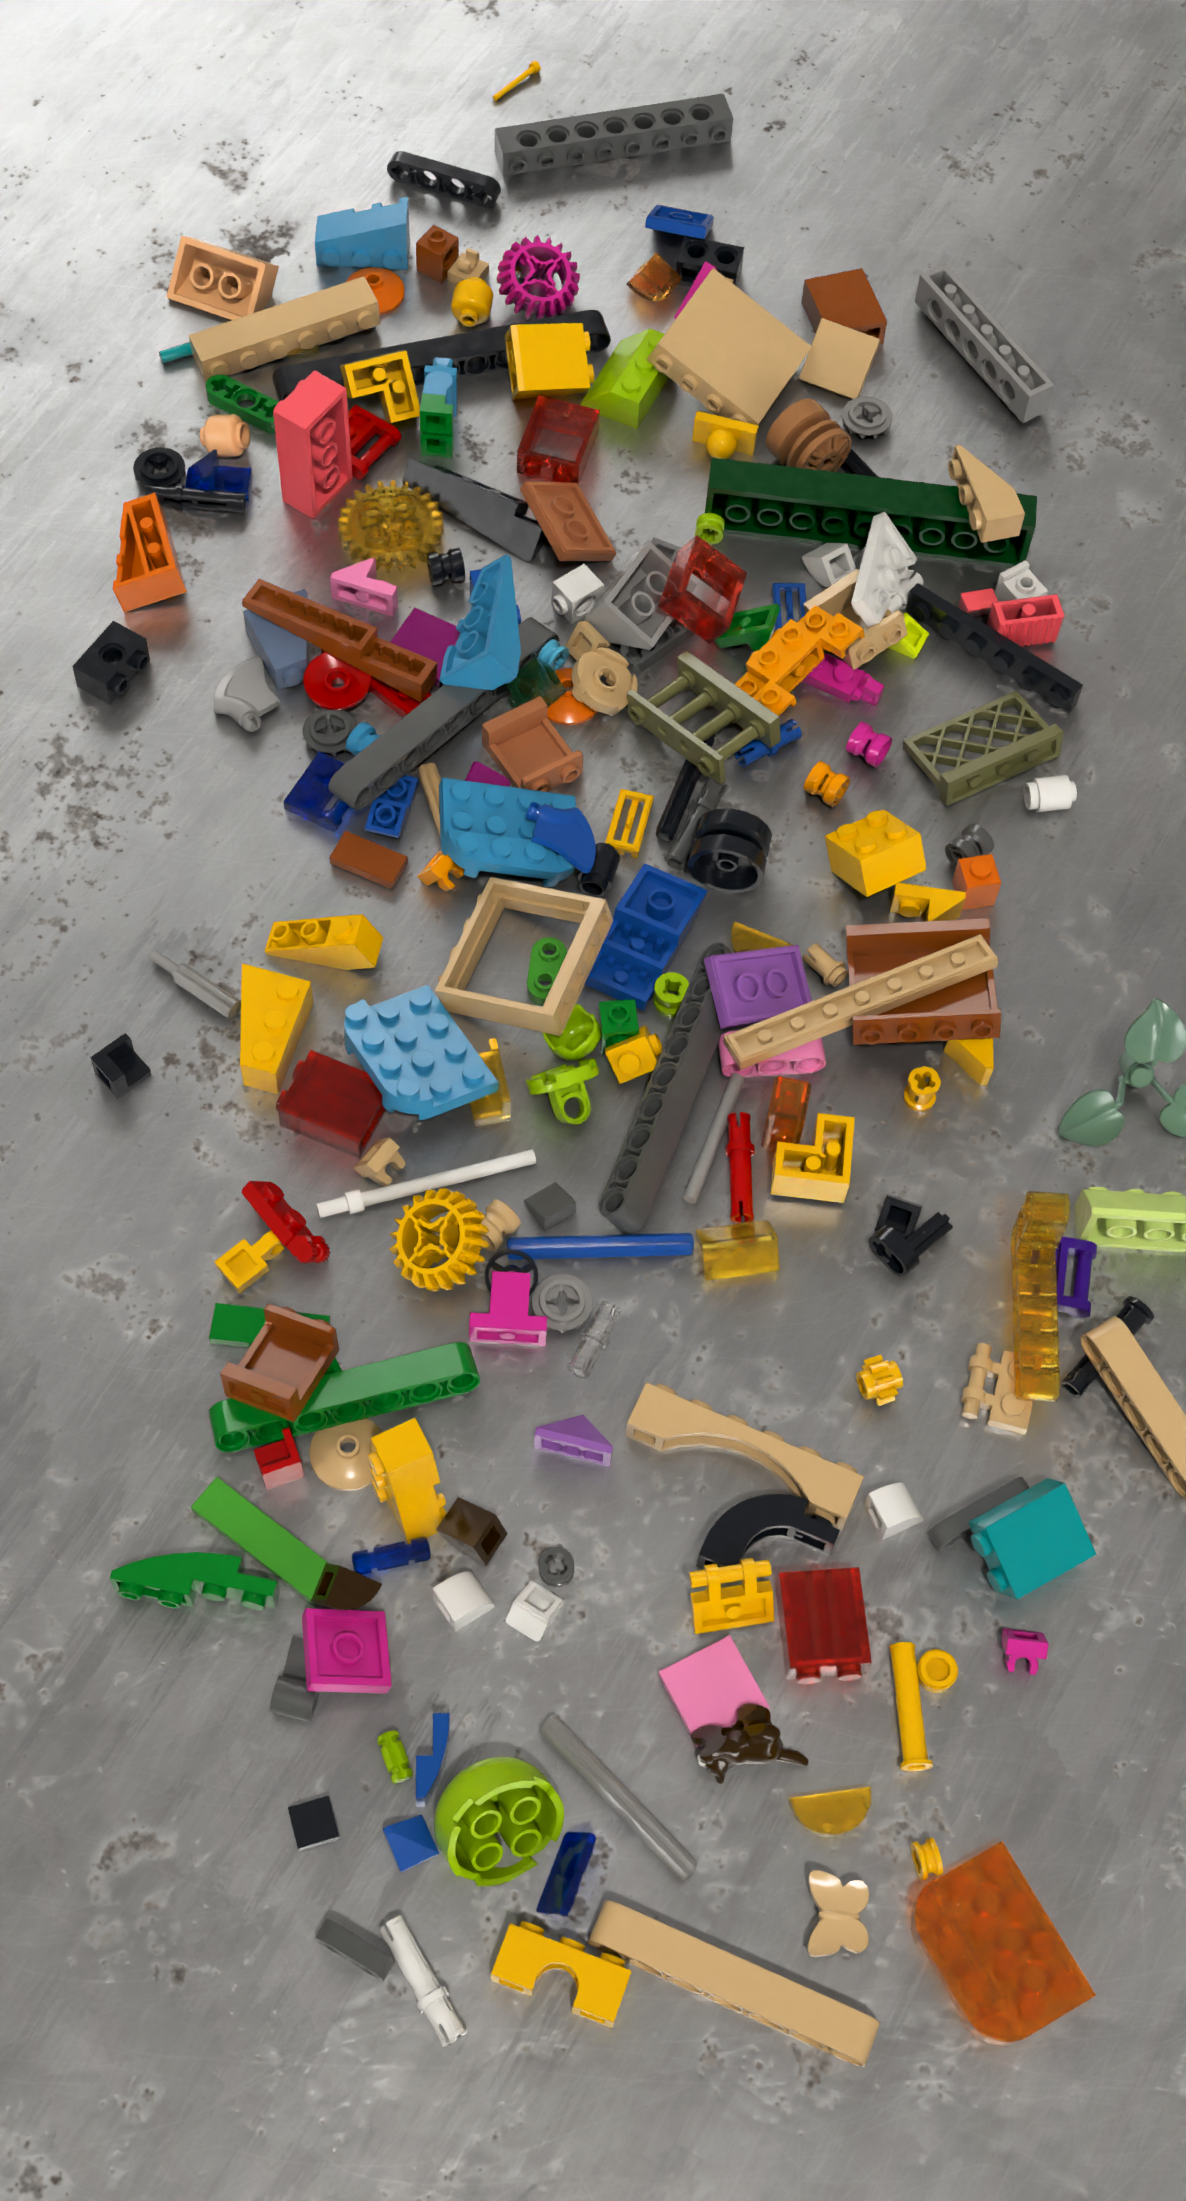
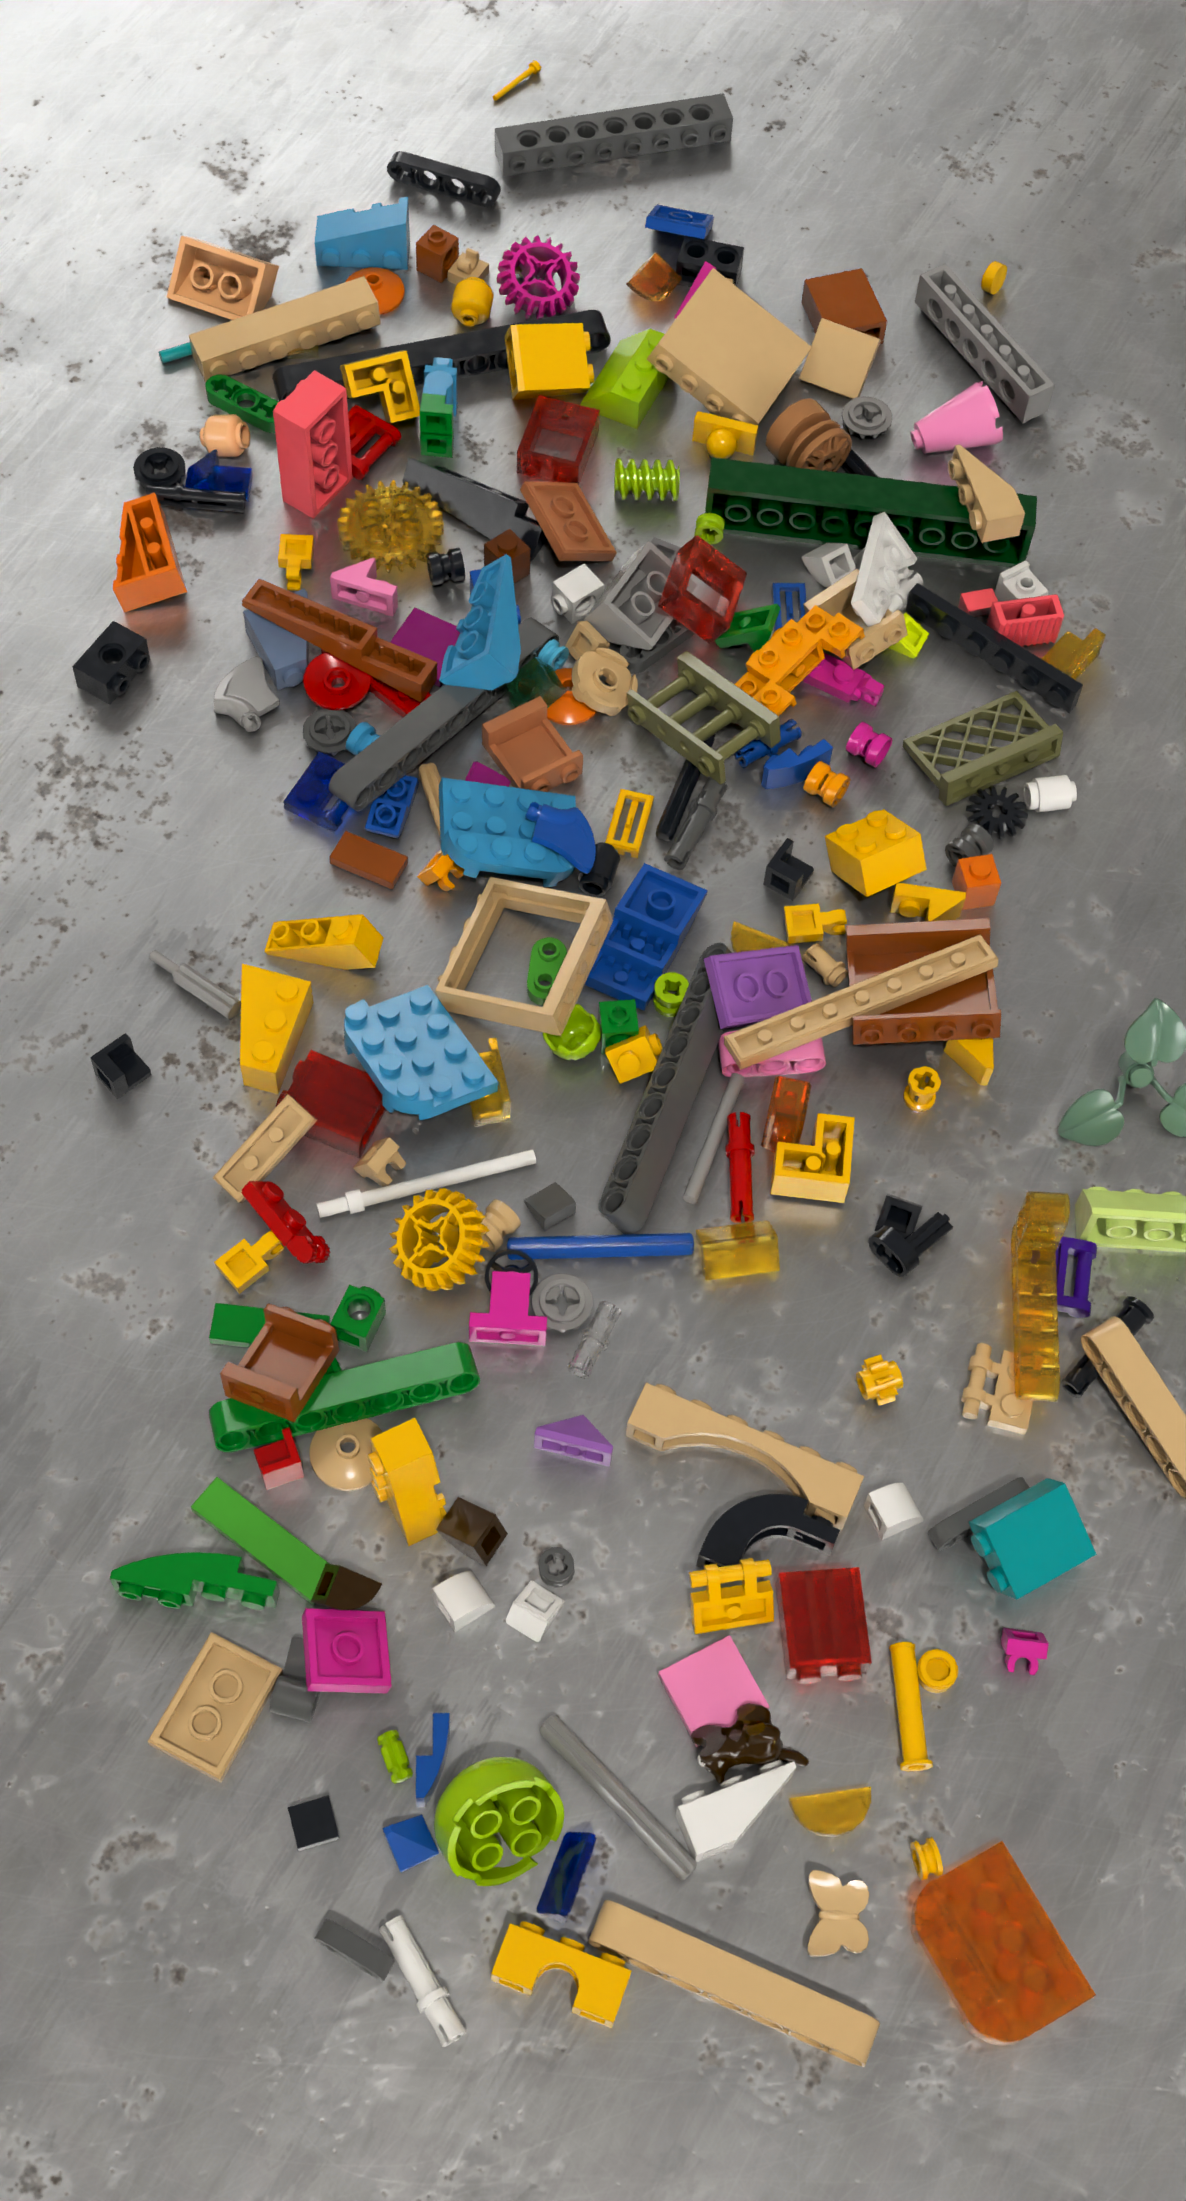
clear blue axle [351,1537,431,1575] -> none
lime tile [525,1058,600,1124] -> none
black wheel [688,808,772,893] -> none
none -> tan tile [147,1632,283,1783]
none -> tan tile [213,1094,317,1204]
none -> yellow plate [278,534,314,591]
none -> green brick [330,1285,386,1352]
none -> reddish brown brick [484,528,531,584]
none -> lime piece [614,458,680,501]
none -> white slope [675,1760,796,1862]
none -> blue slope [761,739,833,789]
none -> black panel [763,838,814,901]
none -> yellow plate [783,903,847,944]
none -> bright pink cone [910,381,1003,454]
none -> black gear [966,786,1028,839]
none -> yellow tile [981,261,1007,295]
none -> clear yellow panel [1042,628,1106,680]

